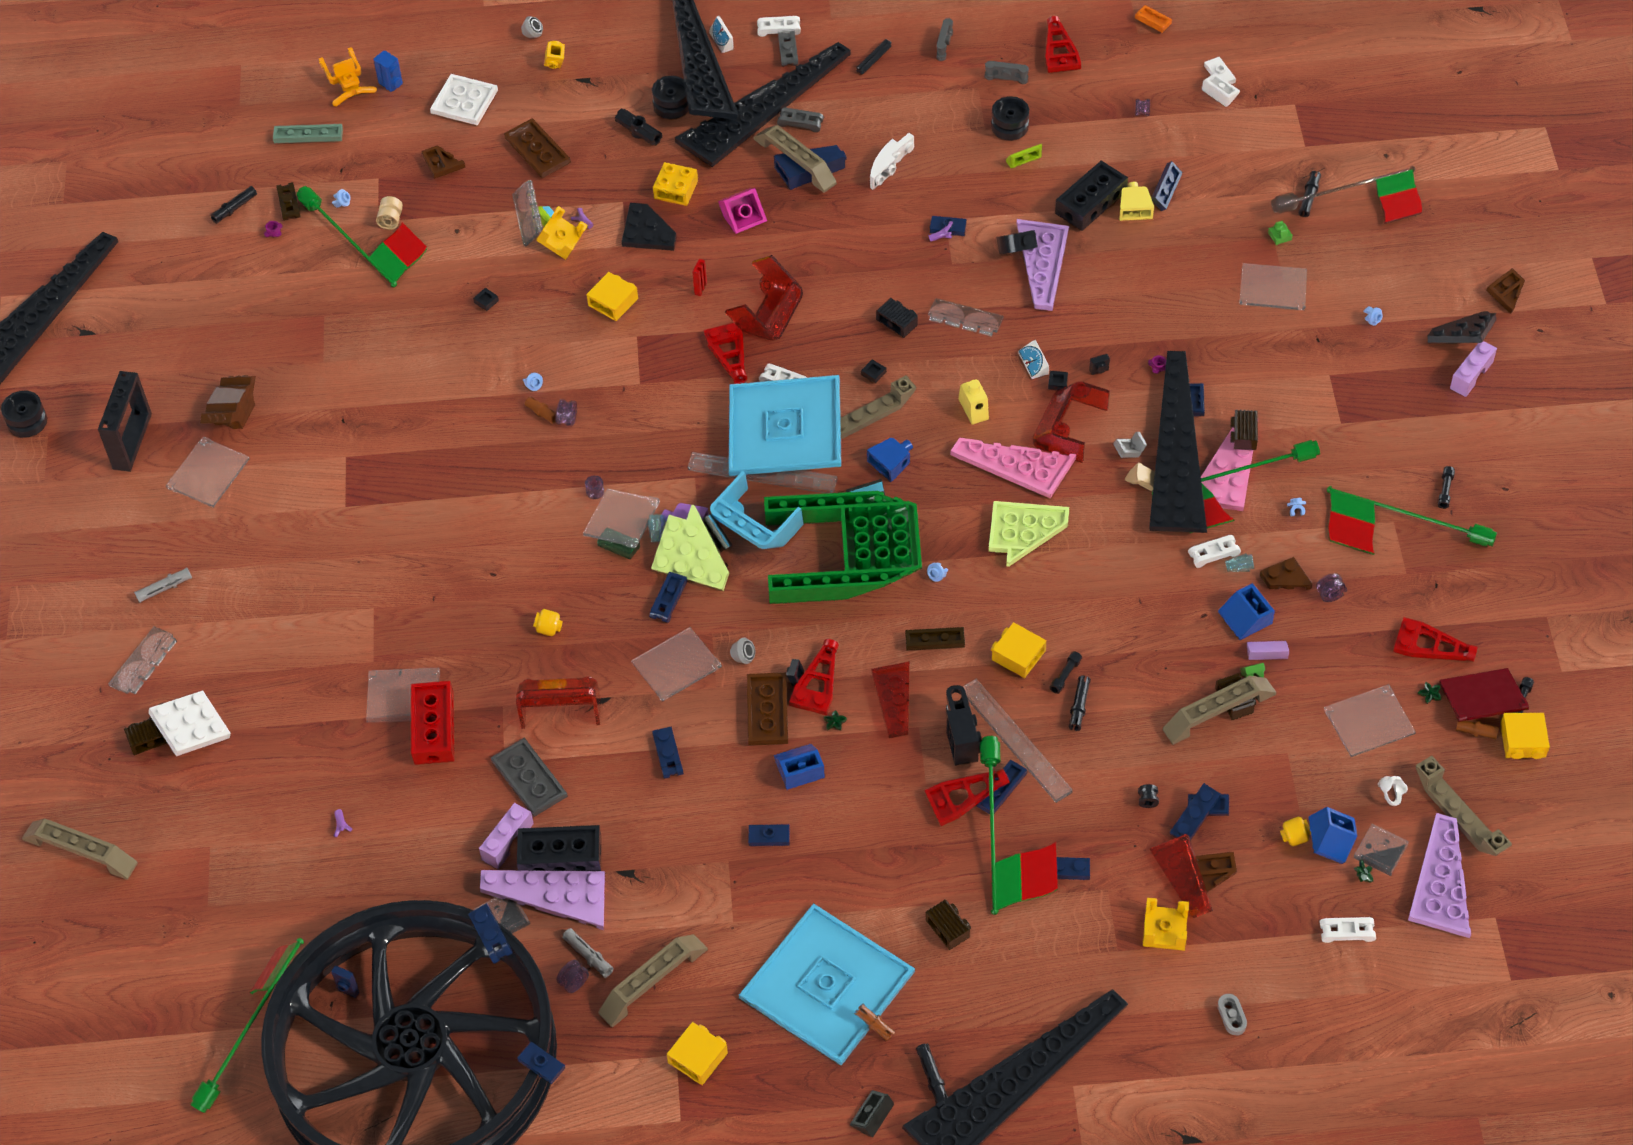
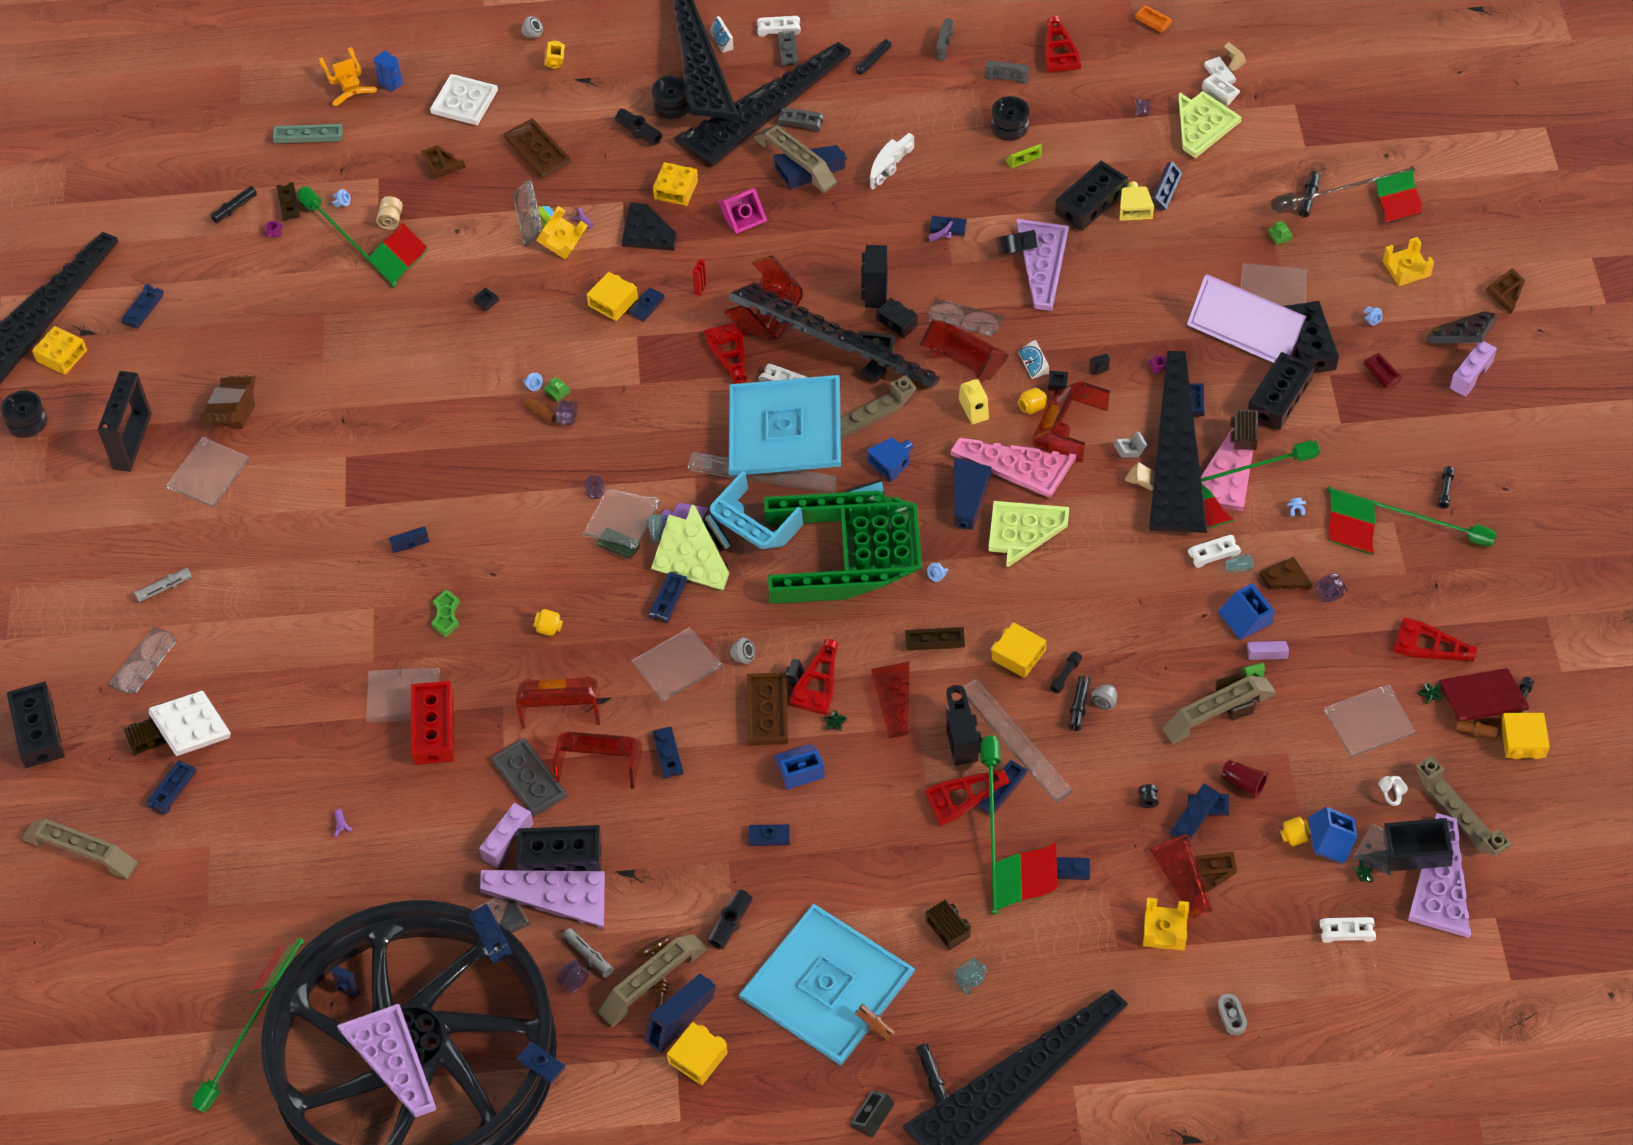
none -> black brick [7,681,65,768]
none -> yellow brick [32,326,87,375]
none -> dark blue plate [121,284,164,329]
none -> dark blue plate [147,760,197,815]
none -> lavender wing [337,1004,436,1118]
none -> dark blue plate [389,526,429,554]
none -> bright green tile [431,589,460,638]
none -> bright green tile [544,377,570,402]
none -> clear red windscreen [553,731,642,789]
none -> dark blue plate [629,287,665,322]
none -> reddish brown dish [635,934,673,1010]
none -> dark blue slope [645,973,716,1053]
none -> black piece [708,889,753,950]
none -> black wing [728,283,940,388]
none -> pearl dark grey slope [858,331,896,353]
none -> black piece [861,245,888,308]
none -> clear red windscreen [919,319,1009,381]
none -> dark blue slope [954,458,991,530]
none -> clear light blue brick [954,957,988,995]
none -> yellow head [1018,388,1047,414]
none -> light grey cone [1091,684,1117,710]
none -> yellowish green wing [1178,91,1242,158]
none -> lavender tile [1187,274,1306,363]
none -> dark red plant [1221,760,1268,798]
none -> tan tile [1224,42,1246,71]
none -> black brick [1248,352,1315,430]
none -> black brick [1284,301,1339,373]
none -> dark red plate [1364,353,1402,388]
none -> yellow panel [1383,237,1434,286]
none -> black piece [1383,818,1453,871]

